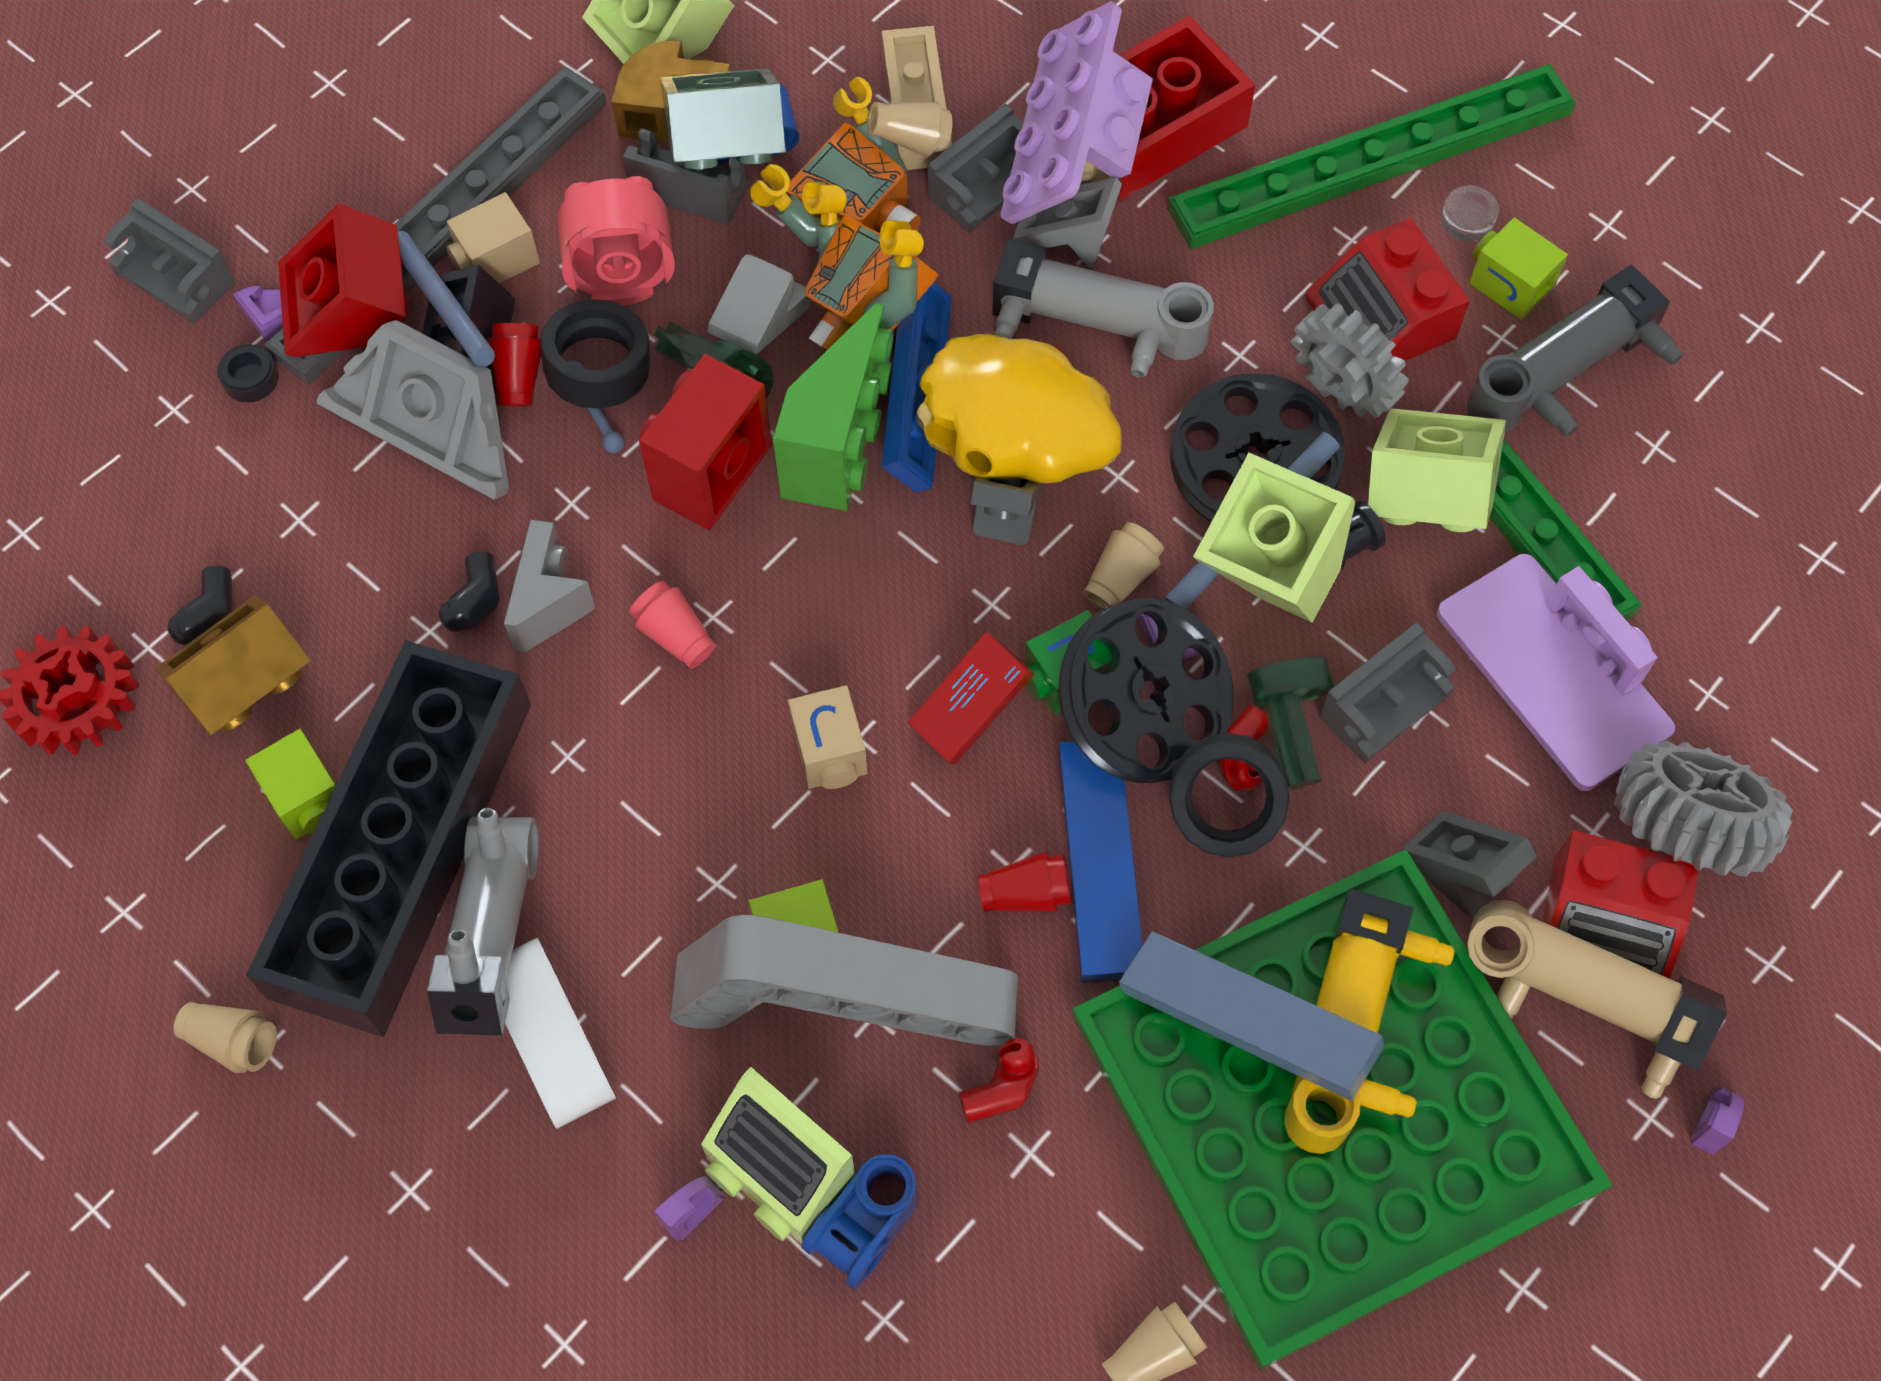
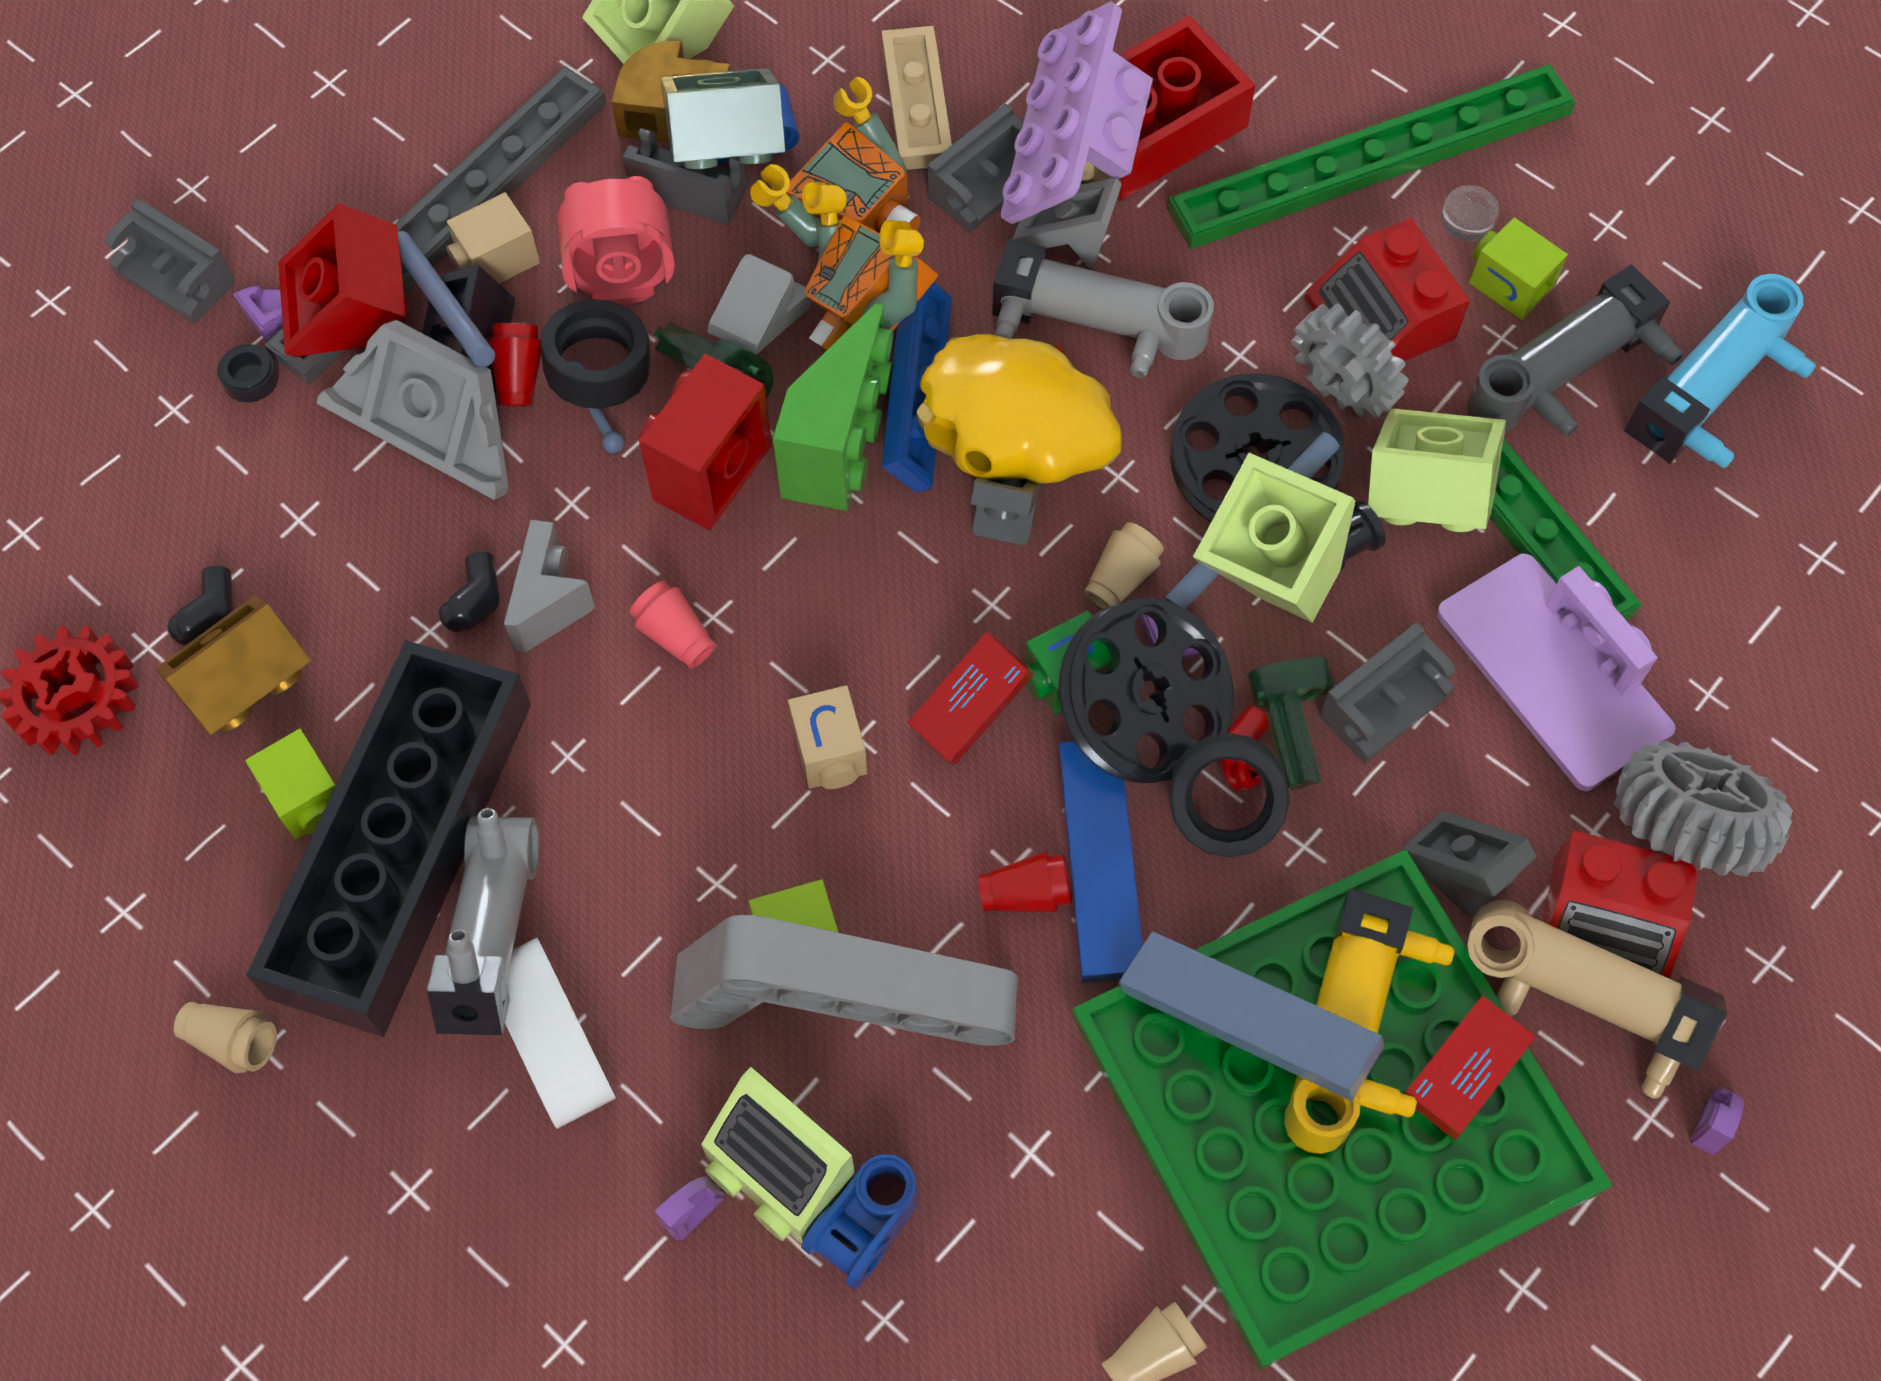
tan cone [867,102,952,157] -> none
red arm [958,1038,1039,1124] -> none
none -> red tile [1404,995,1536,1140]
none -> medium azure piece [1624,274,1816,468]

